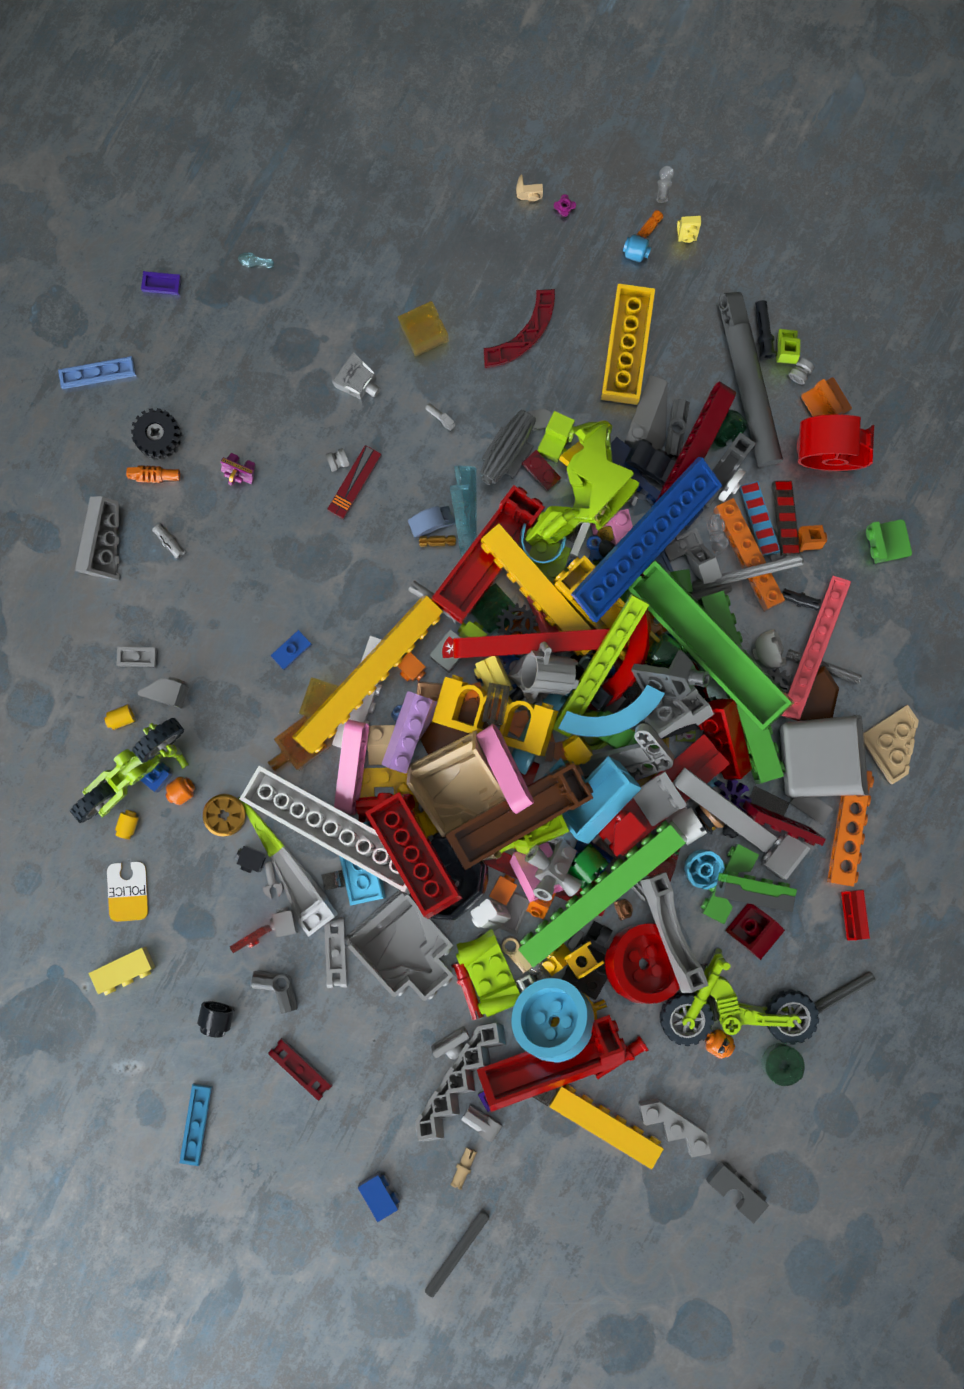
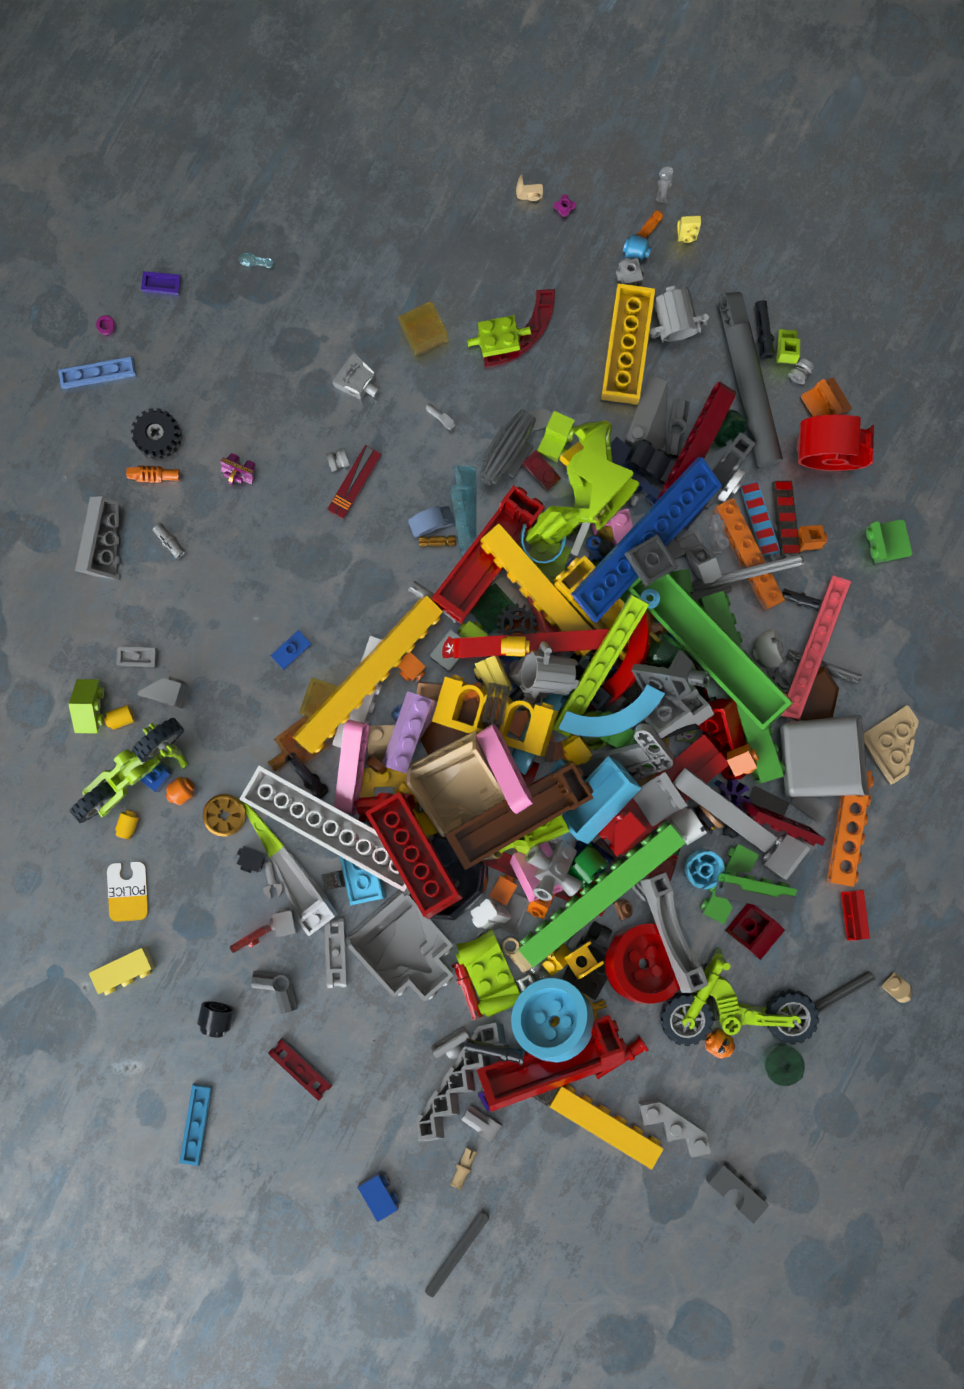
none -> lime brick [69,679,104,733]
none -> magenta tile [96,315,116,335]
none -> black pin [285,752,328,799]
none -> reddish brown tile [365,756,388,775]
none -> black pin [464,1038,525,1066]
none -> lime plate [467,315,531,357]
none -> yellow brick [501,636,530,656]
none -> light grey brick [616,258,644,286]
none -> dark grey plate [624,534,678,587]
none -> medium azure plate [640,589,660,609]
none -> light grey container [649,285,709,343]
none -> brick [727,744,759,777]
none -> tan plate [882,972,913,1003]

